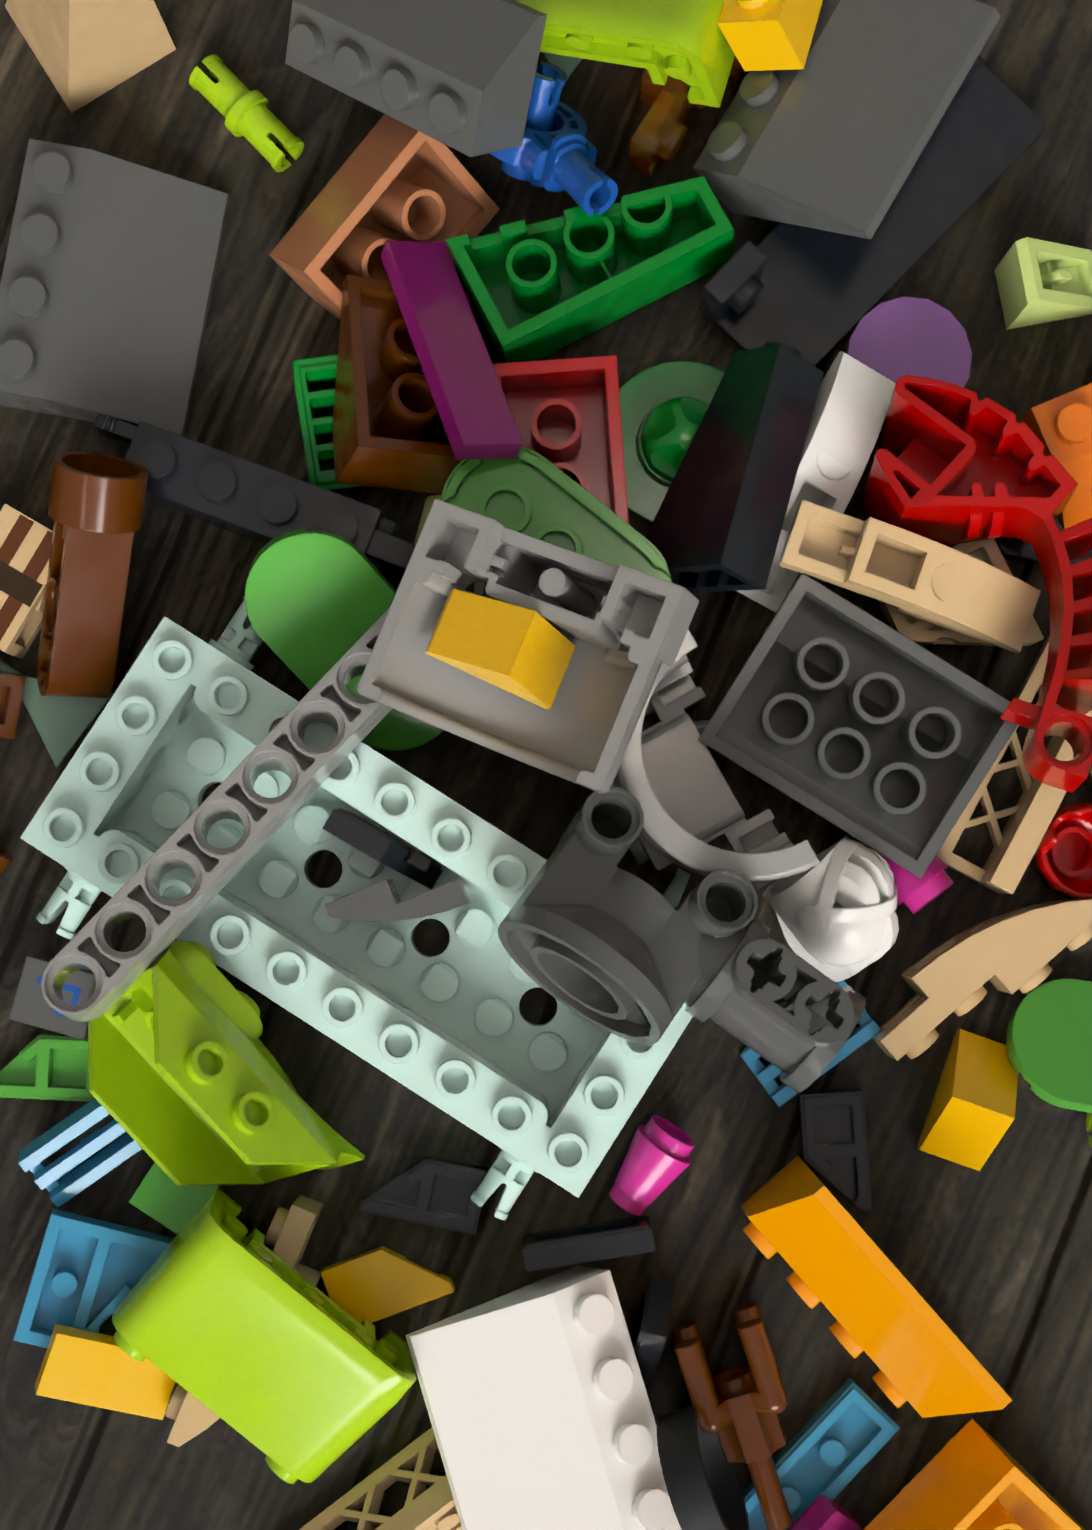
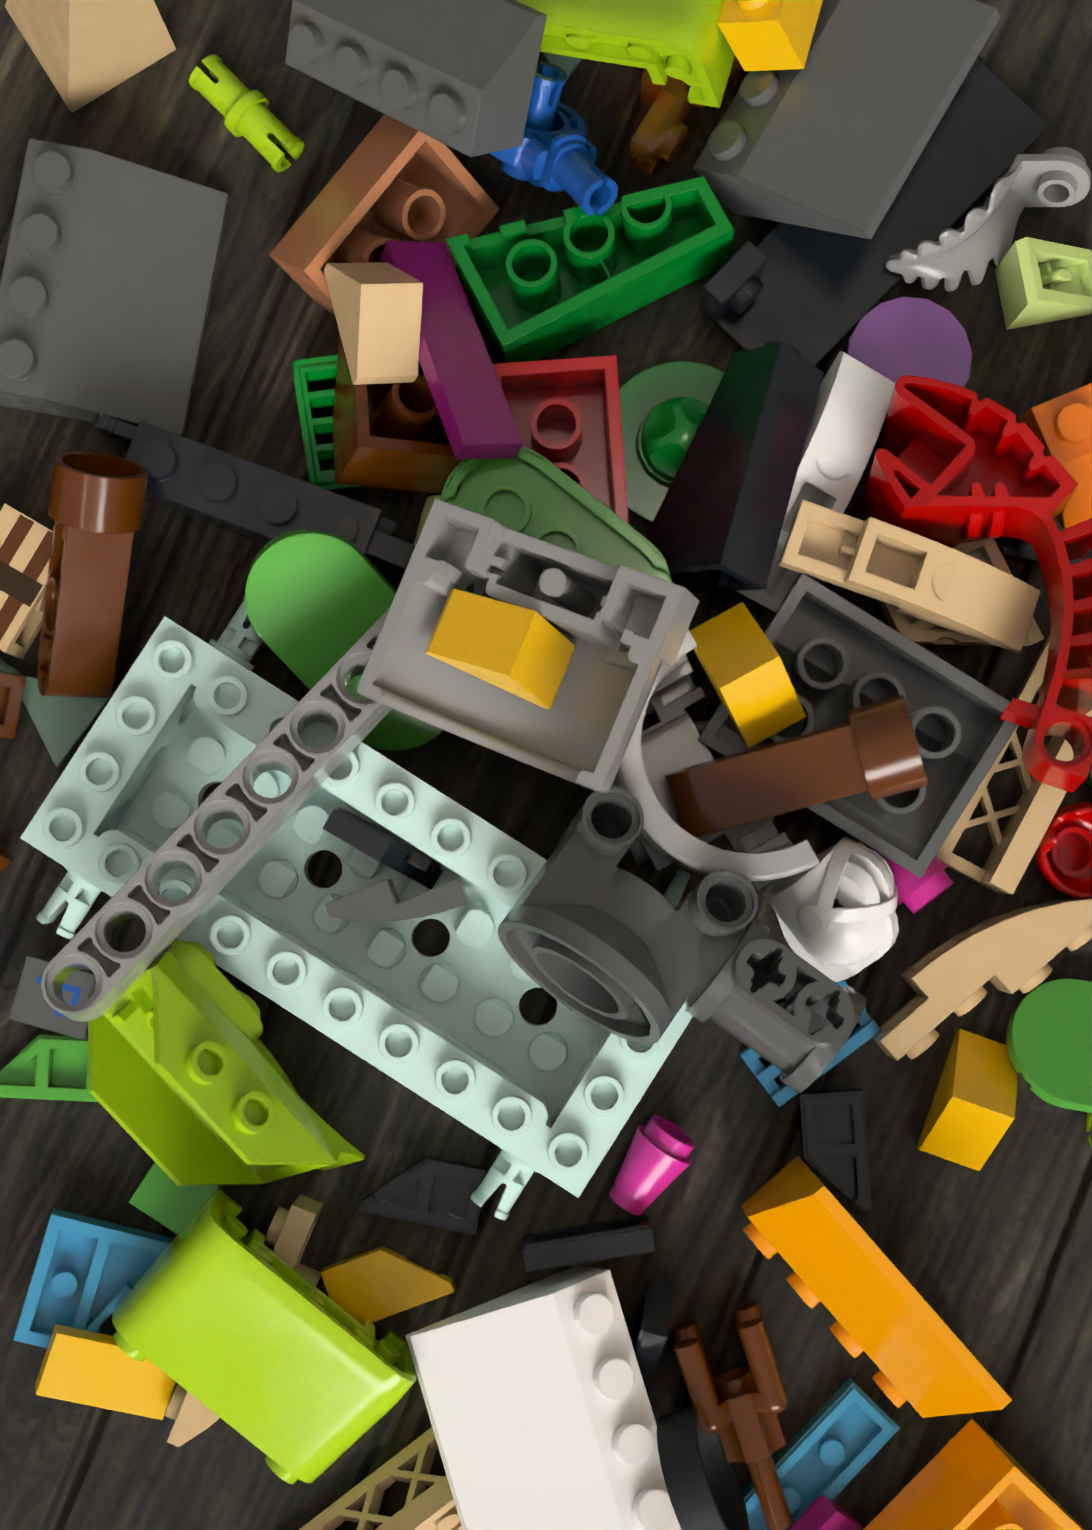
tile [18,1098,142,1208] -> none
none -> tan slope [324,262,423,385]
none -> reddish brown beam [664,695,929,837]
none -> yellow slope [690,602,806,748]
none -> light grey plant [886,147,1091,292]

